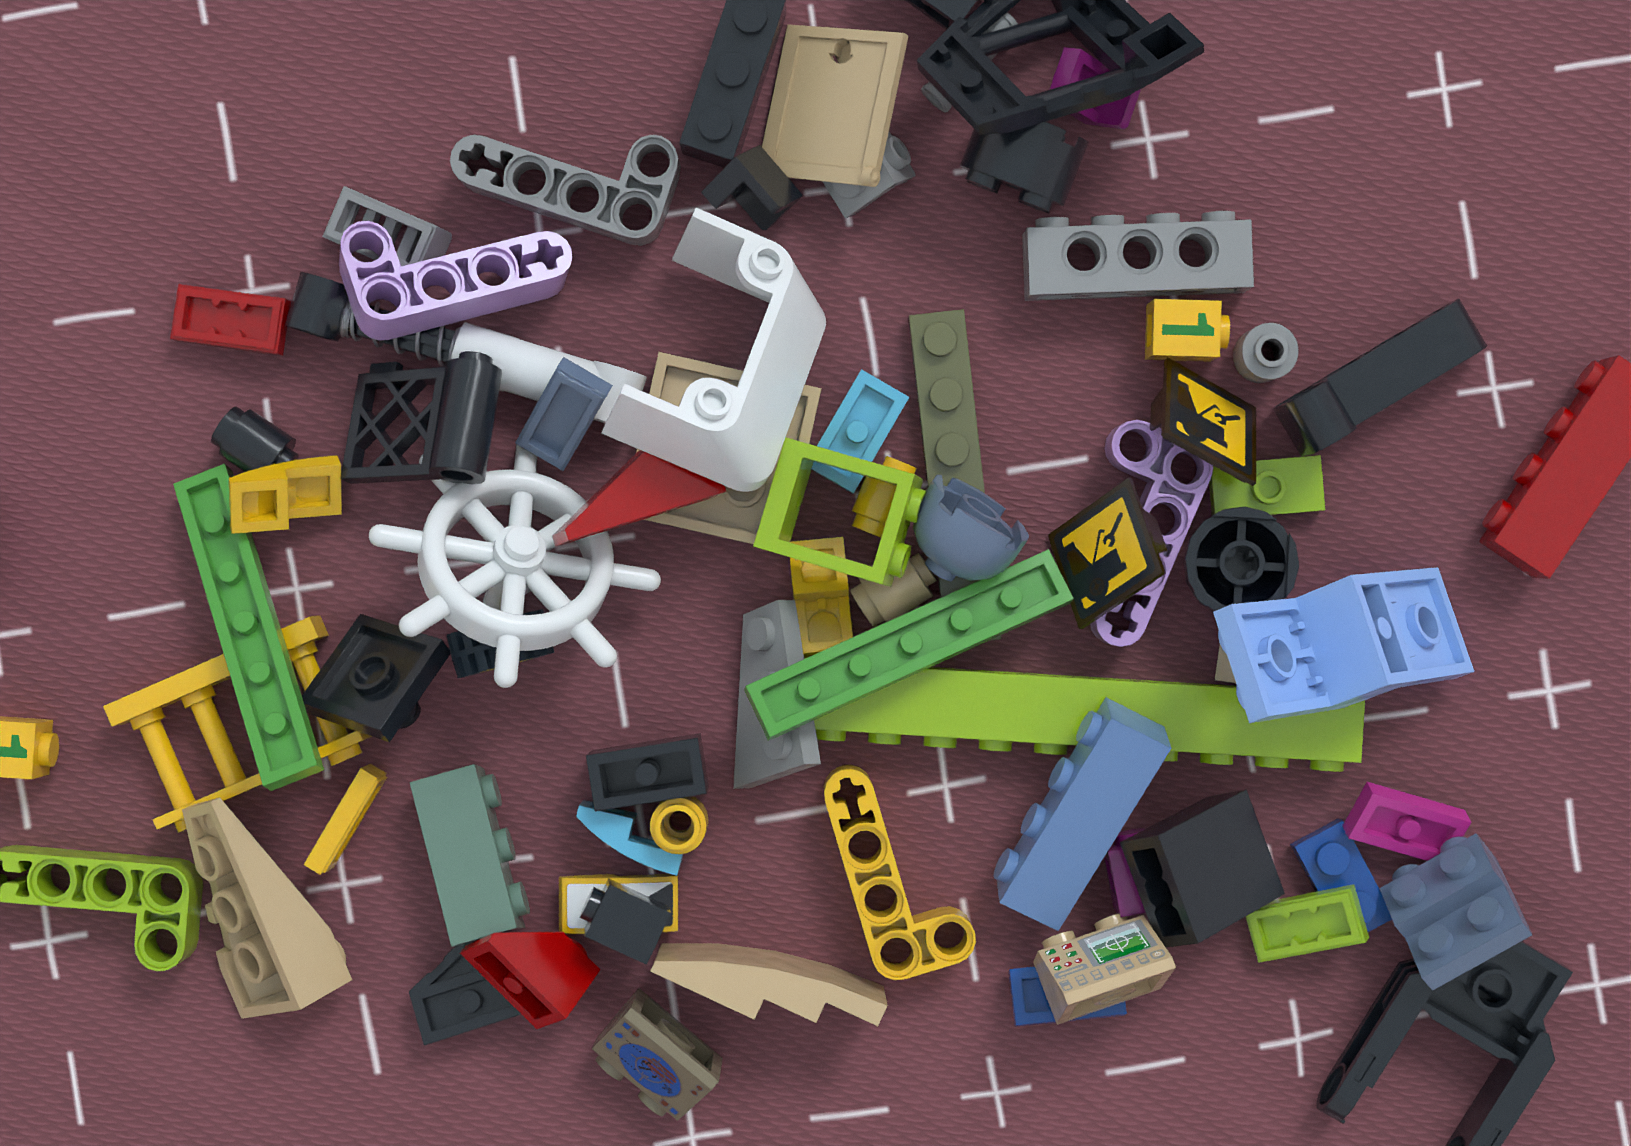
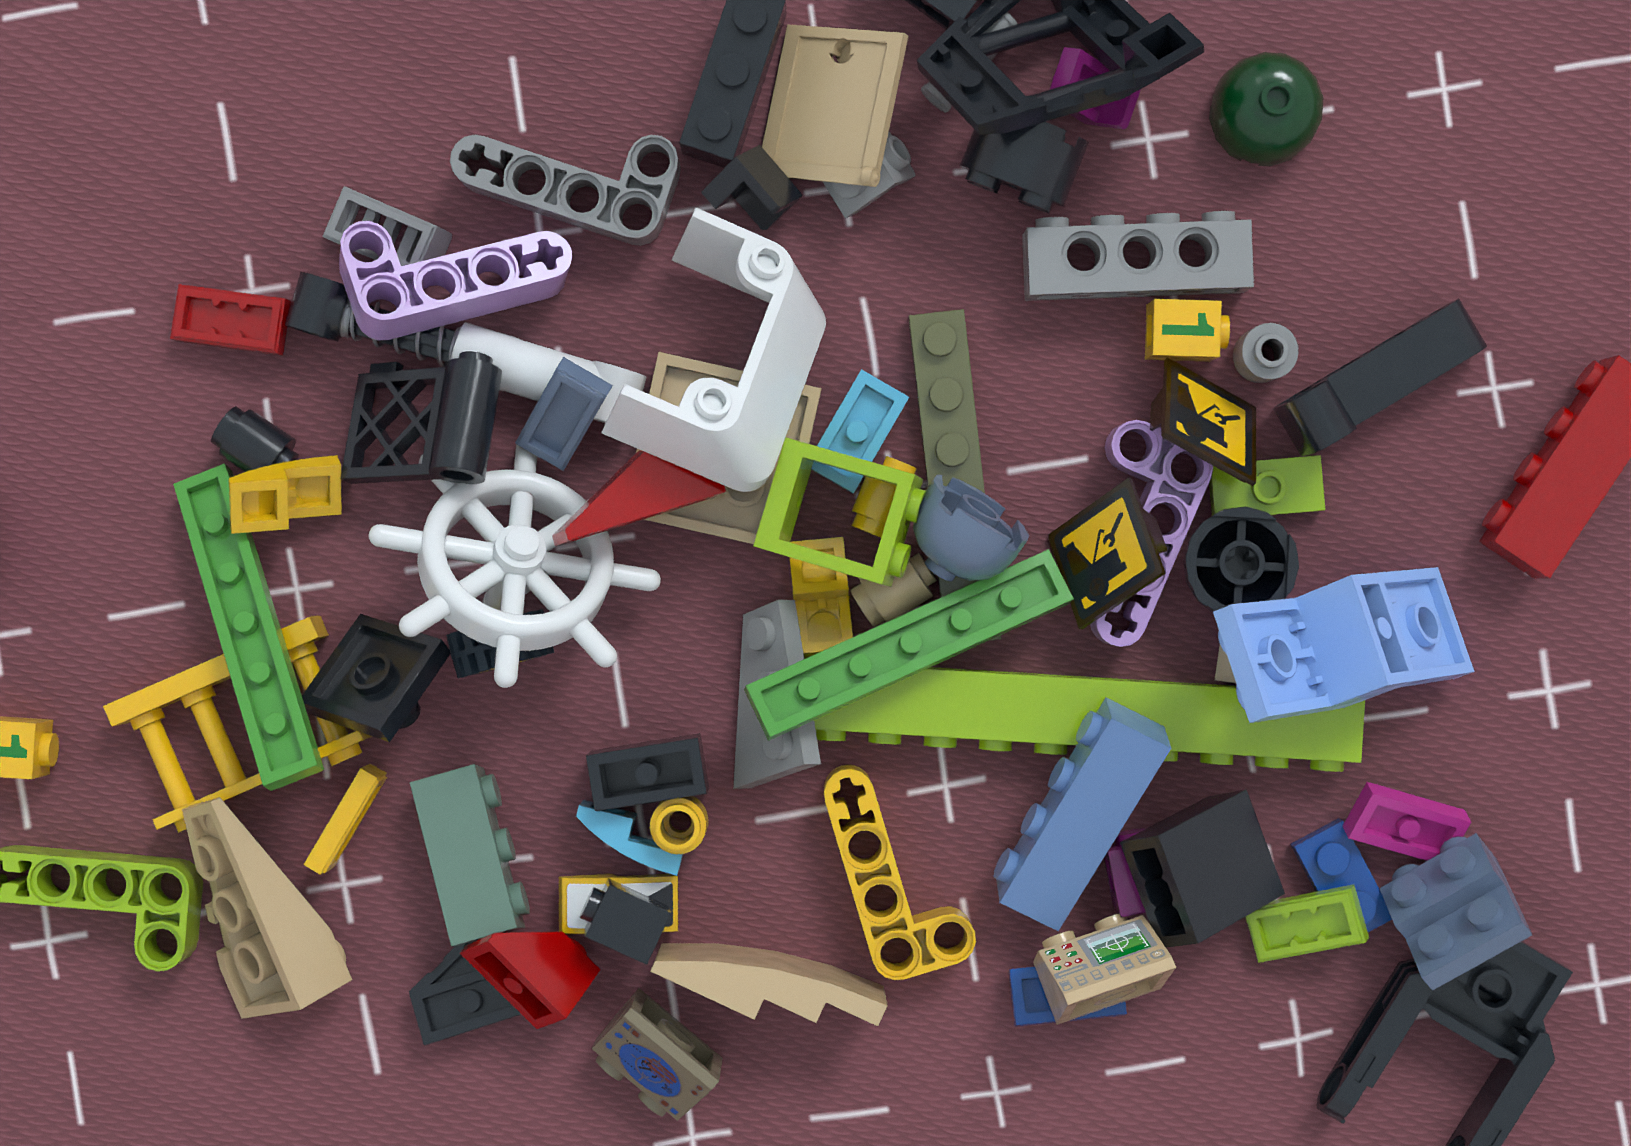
none -> dark green cylinder [1209,52,1324,167]

